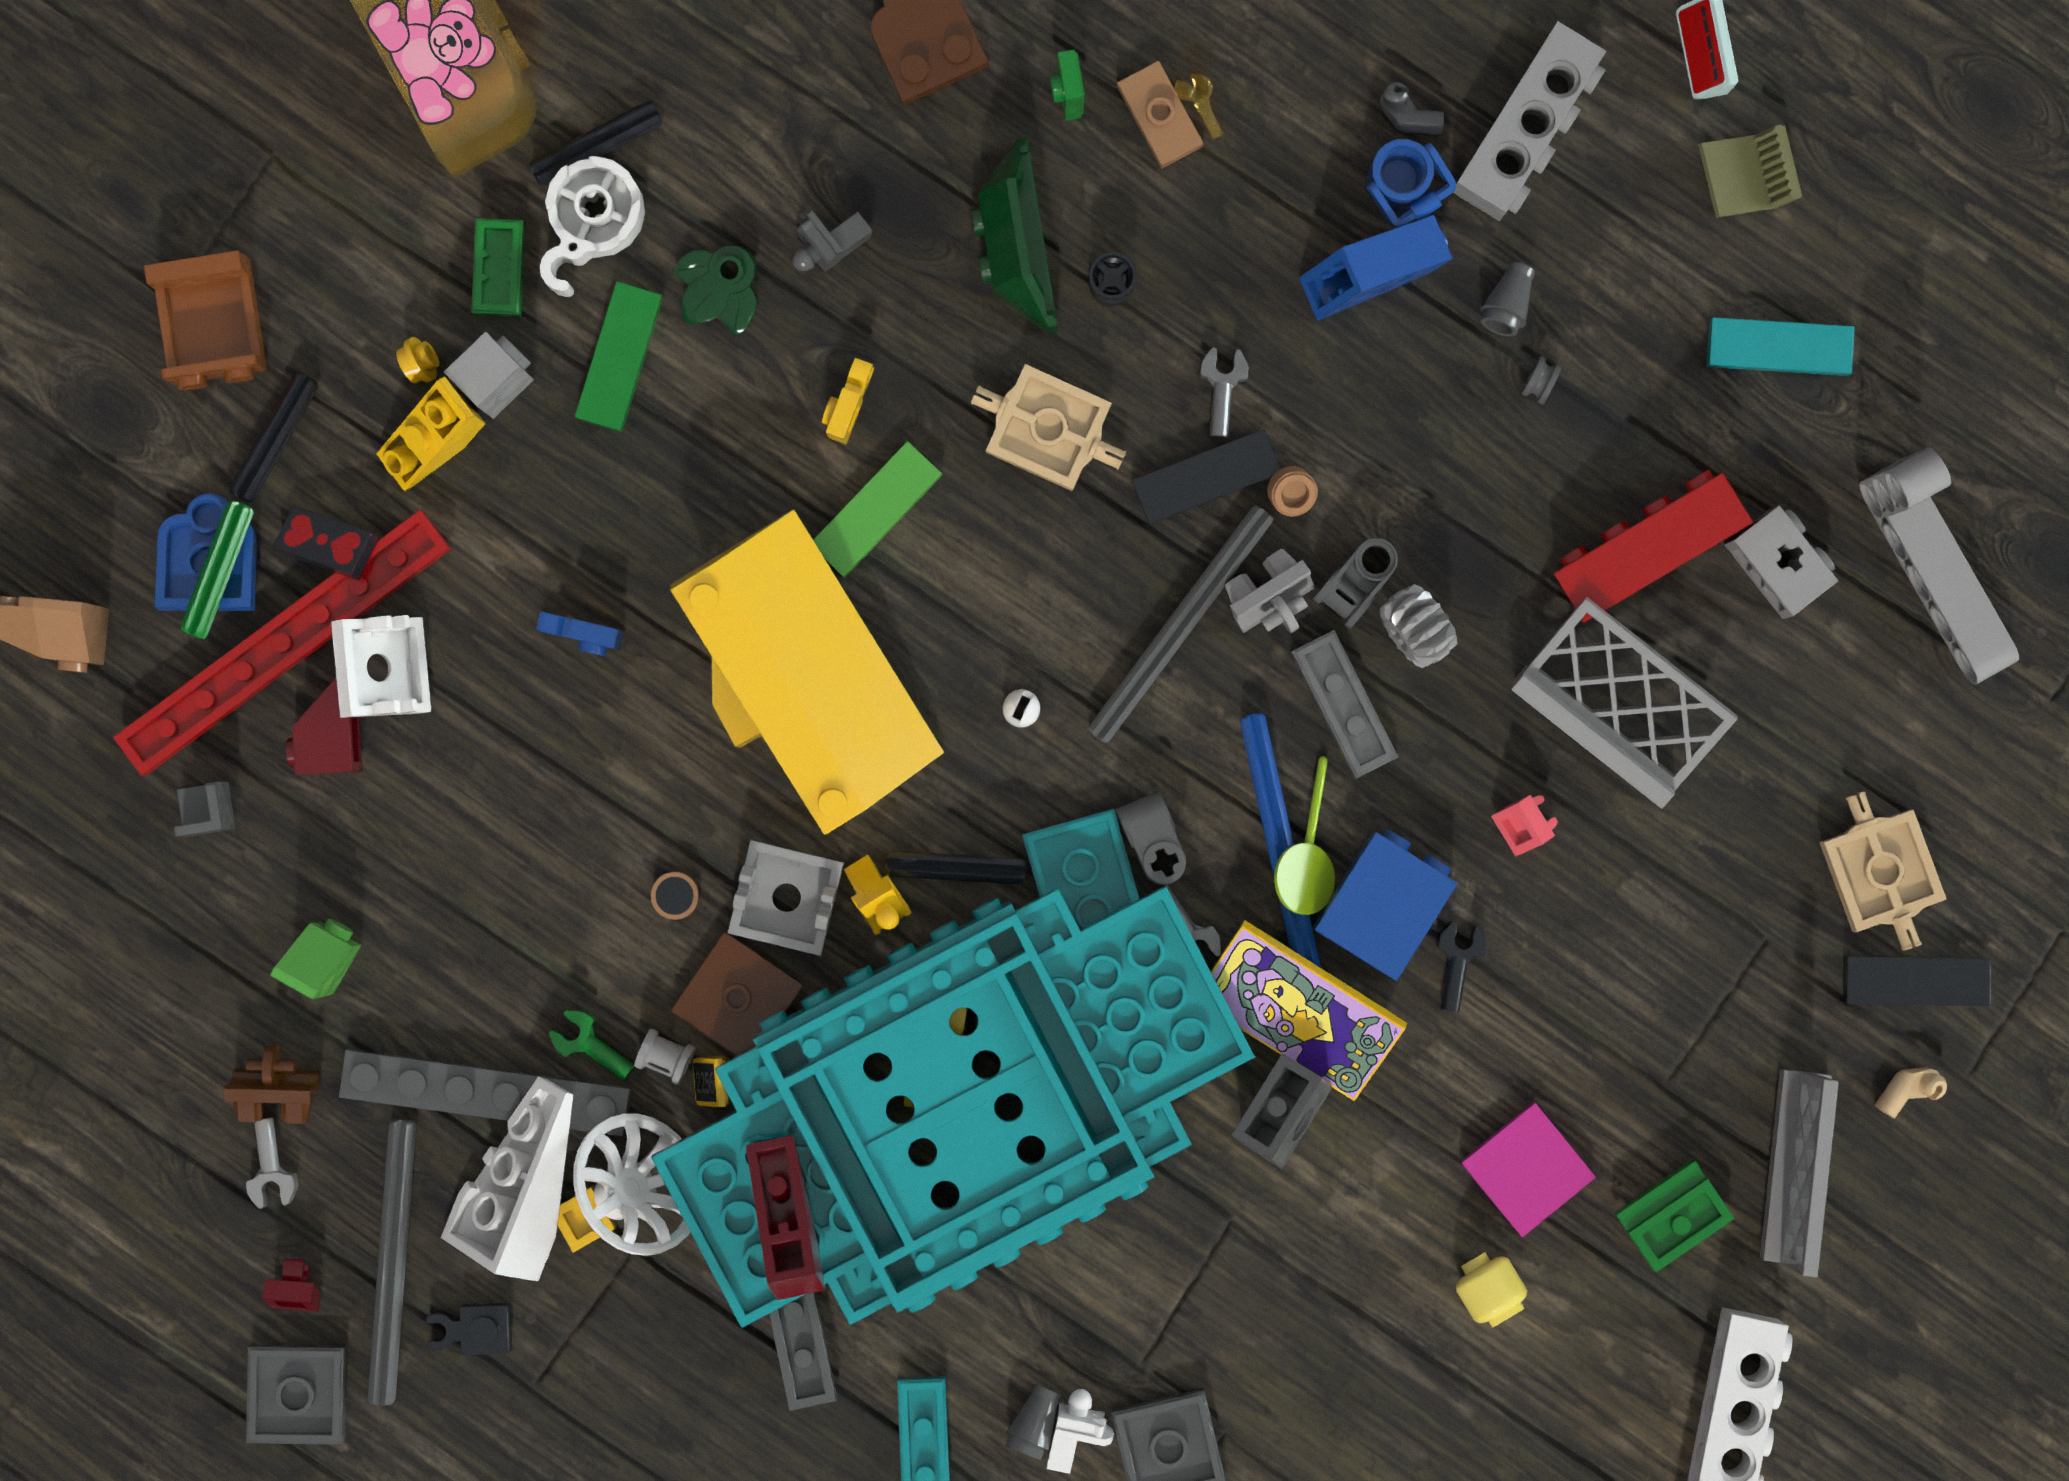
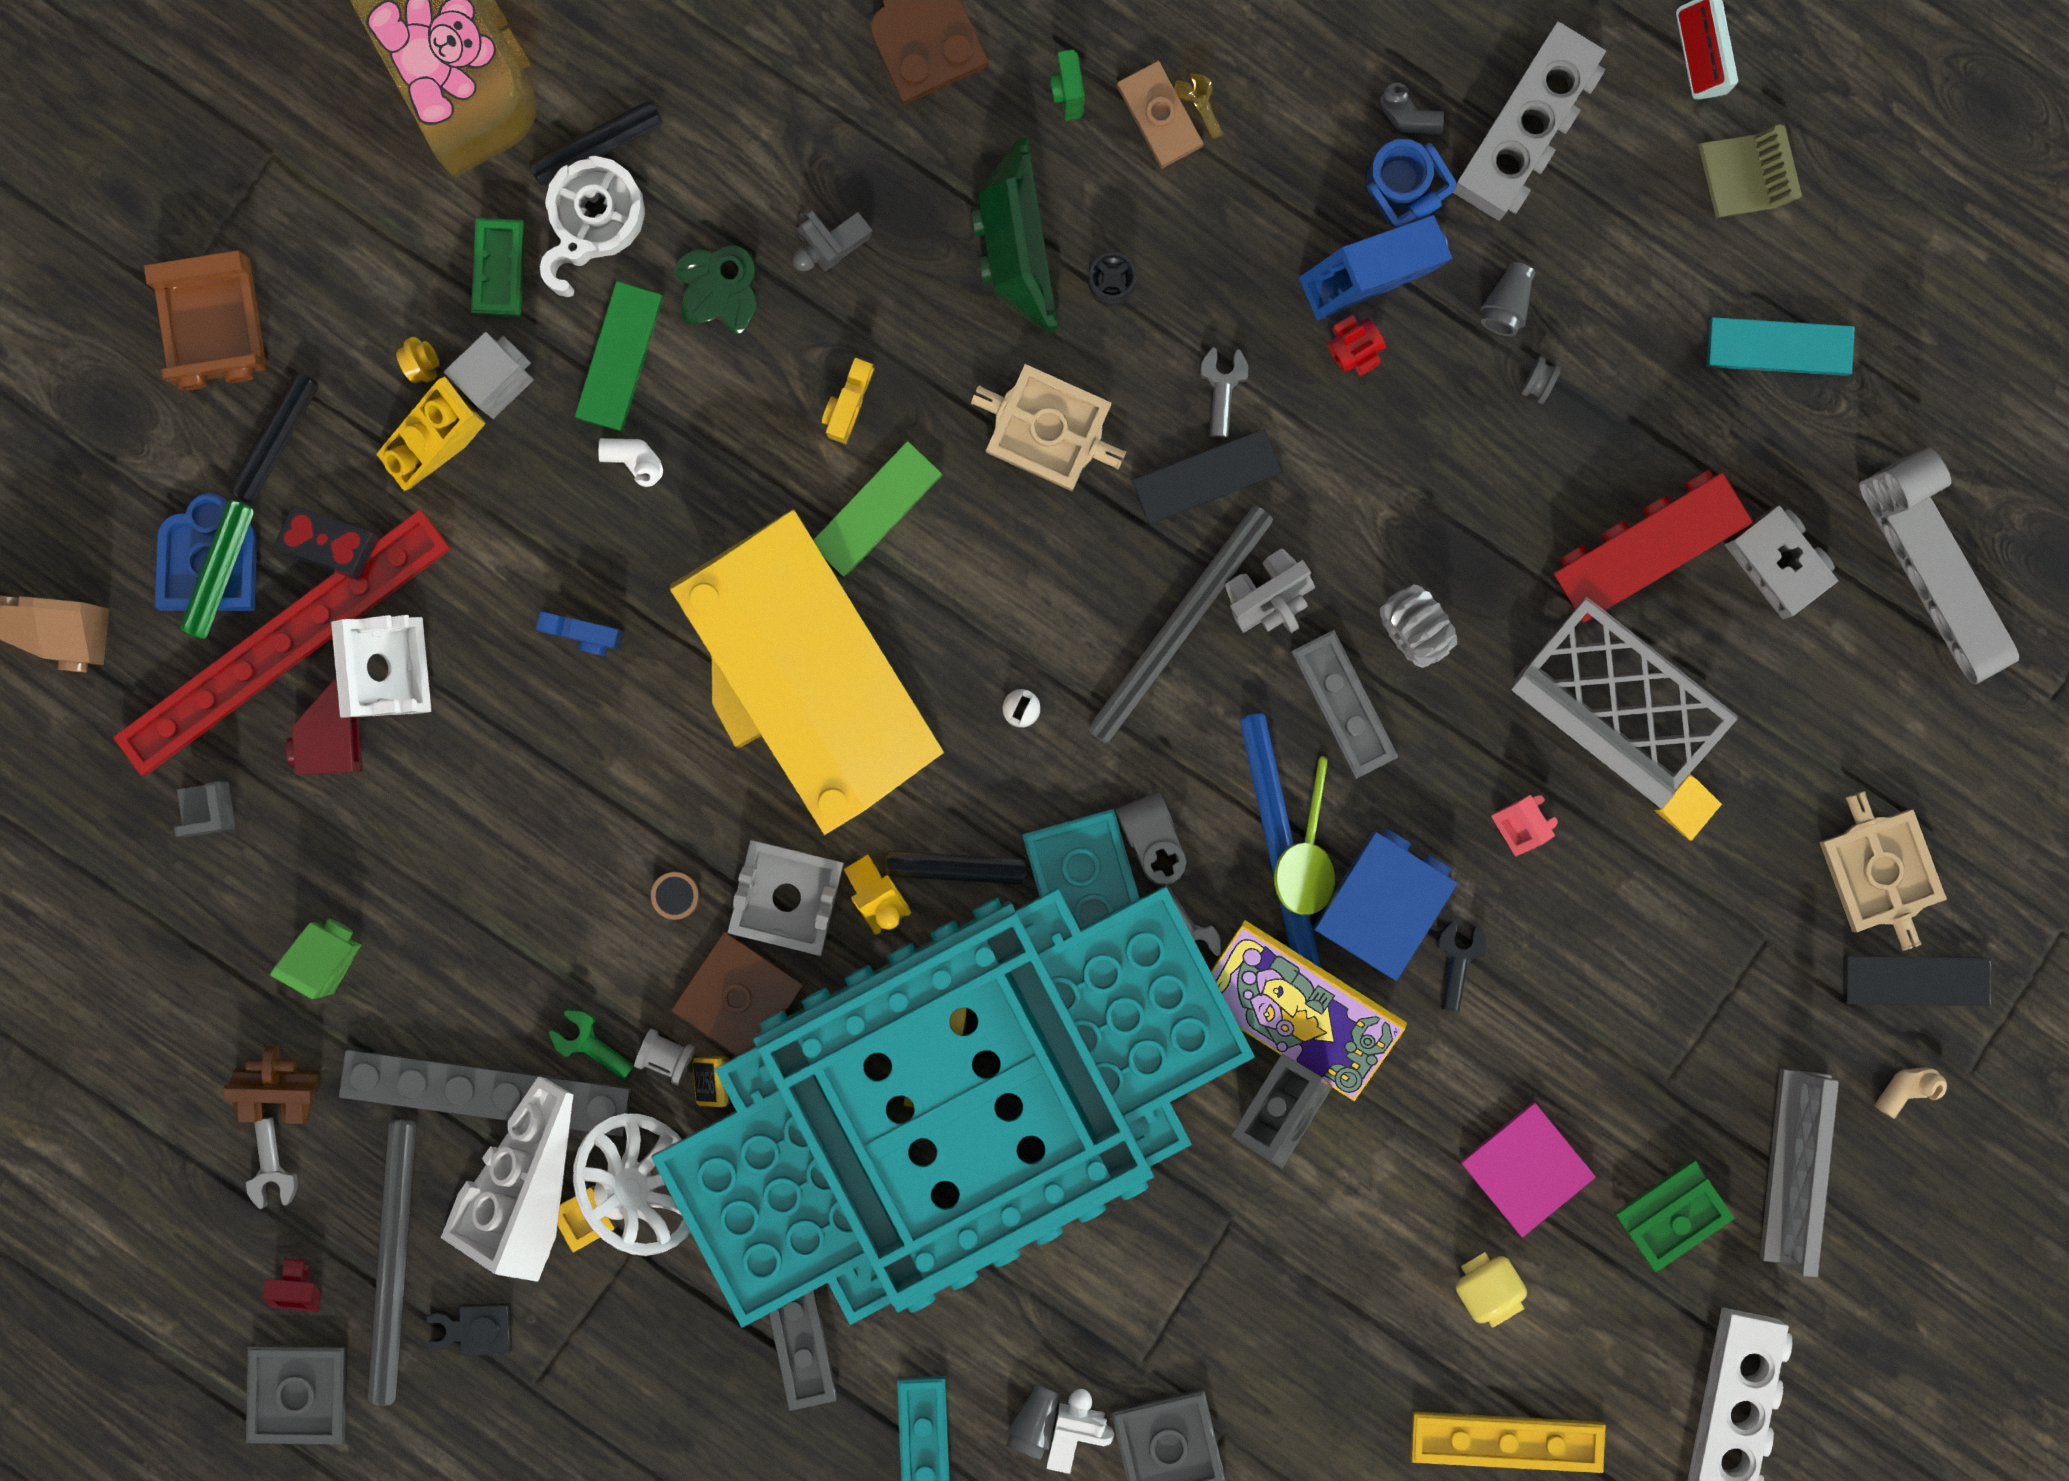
dark red slope [746,1135,825,1300] -> none
medium nougat tile [1267,466,1318,517] -> none
dark grey piece [1313,538,1398,629] -> none
none -> white arm [598,438,663,487]
none -> red gear [1327,314,1386,376]
none -> yellow tile [1410,1411,1606,1473]
none -> yellow slope [1654,774,1722,841]

